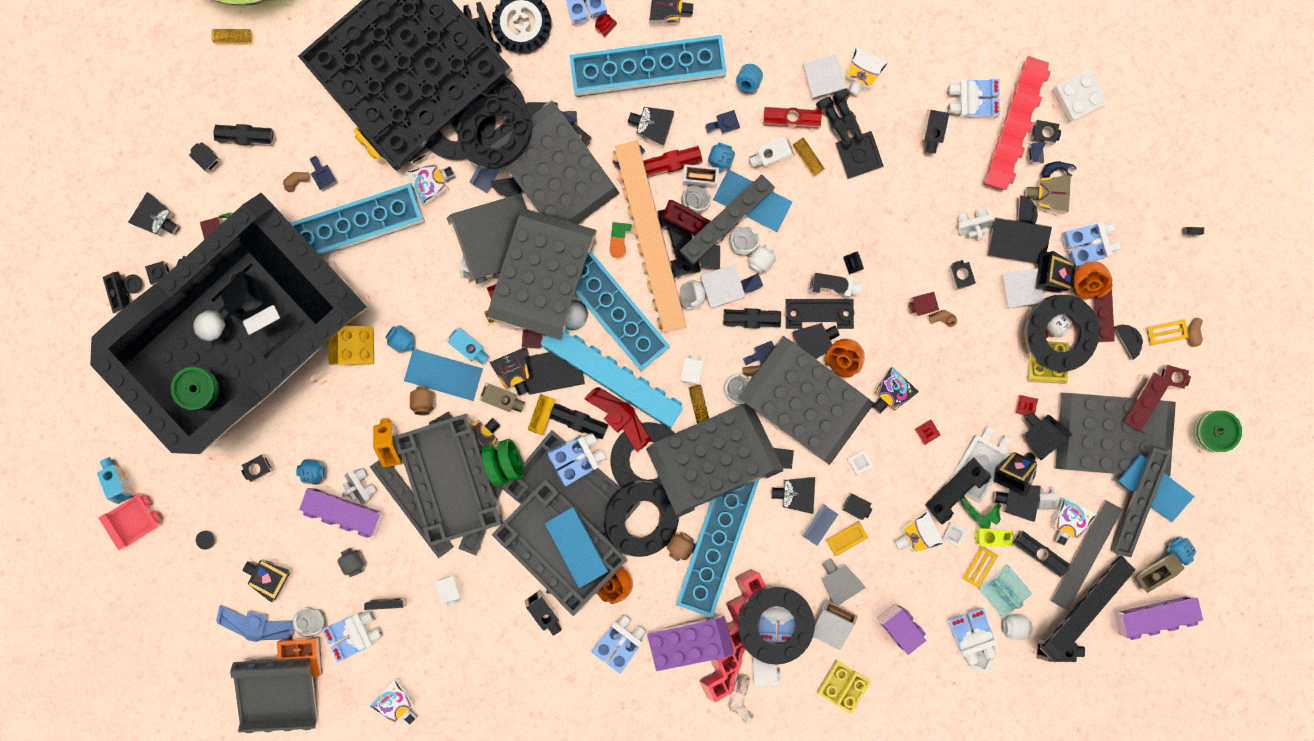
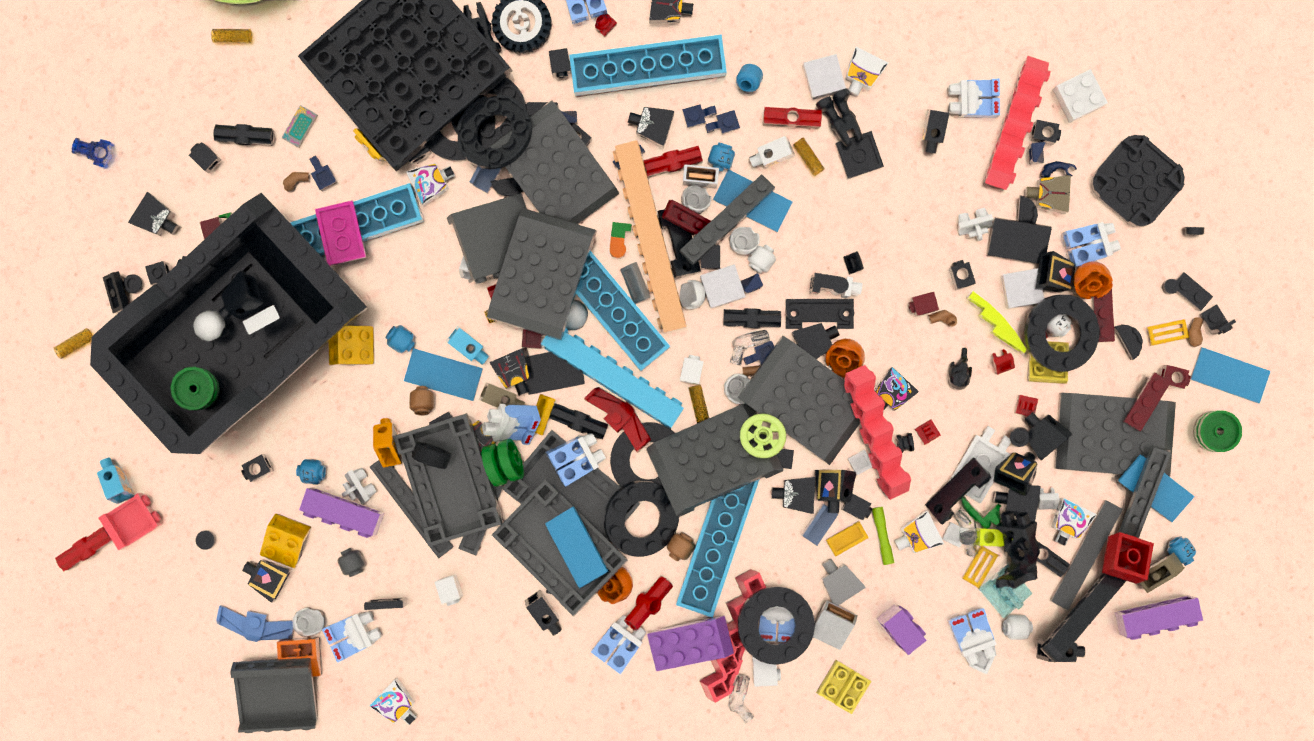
none -> clear yellow piece [53,328,93,359]
none -> red piece [55,527,112,572]
none -> clear blue connector [71,137,113,168]
none -> yellow bracket [260,513,311,568]
none -> tile [281,105,317,148]
none -> dark pink plate [315,200,366,266]
none -> black tyre [412,442,451,469]
none -> hips [482,404,541,445]
none -> black brick [548,48,571,79]
none -> light grey tile [620,262,651,304]
none -> red piece [624,576,673,631]
none -> dark blue plate [682,104,717,128]
none -> clear arm [730,330,770,365]
none -> yellowish green plate [740,414,786,458]
none -> black torso [815,470,856,514]
none -> coral brick [844,365,911,500]
none -> lime piece [872,506,895,565]
none -> black wheel [896,433,915,453]
none -> black piece [949,347,972,390]
none -> clear arm [954,508,978,557]
none -> neon yellow slope [967,291,1027,354]
none -> red tile [993,349,1015,375]
none -> black hips [996,511,1040,589]
none -> black tile [1010,427,1030,447]
none -> black tile [1091,135,1185,227]
none -> red brick [1102,532,1154,584]
none -> black hinge [1163,272,1213,311]
none -> dark azure piece [1190,347,1271,404]
none -> black bracket [1199,304,1236,335]

